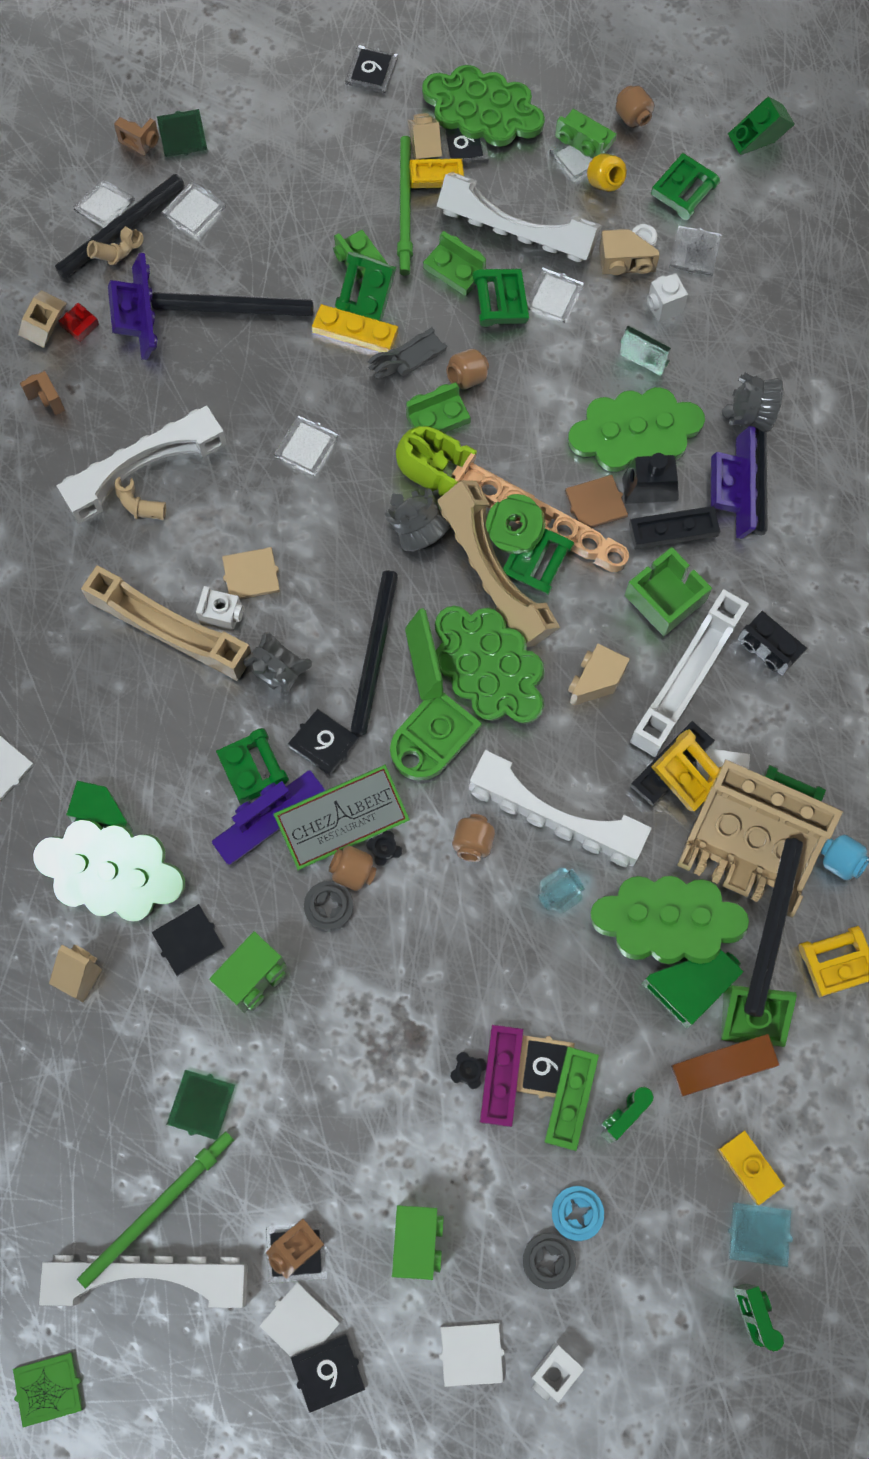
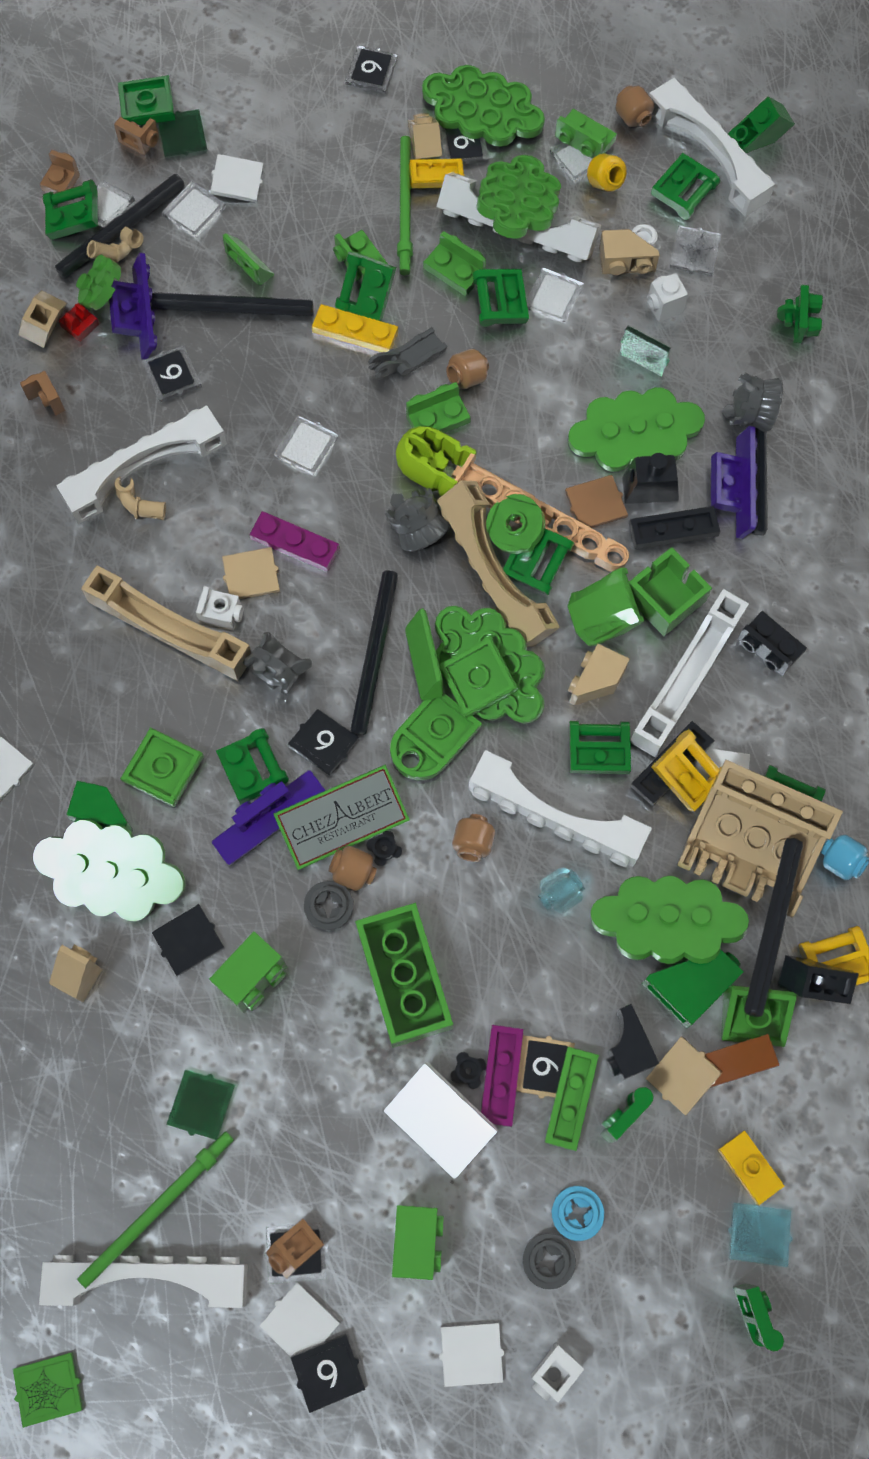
none -> medium nougat bracket [40,150,80,194]
none -> green plate [43,179,98,240]
none -> bright green plate [76,254,121,311]
none -> green tile [118,75,175,125]
none -> bright green plate [120,727,204,808]
none -> piece [141,345,202,403]
none -> white piece [211,154,263,203]
none -> bright green slope [223,233,274,286]
none -> magenta plate [249,511,340,572]
none -> bright green brick [355,903,453,1048]
none -> white tile [384,1062,499,1179]
none -> bright green plate [439,636,519,718]
none -> bright green plate [476,155,561,239]
none -> bright green slope [568,568,644,646]
none -> green plate [569,721,631,774]
none -> black arch [606,1004,659,1082]
none -> tan piece [646,1036,722,1116]
none -> white arch [649,78,775,217]
none -> green hips [777,285,823,343]
none -> black arch [778,955,858,1004]

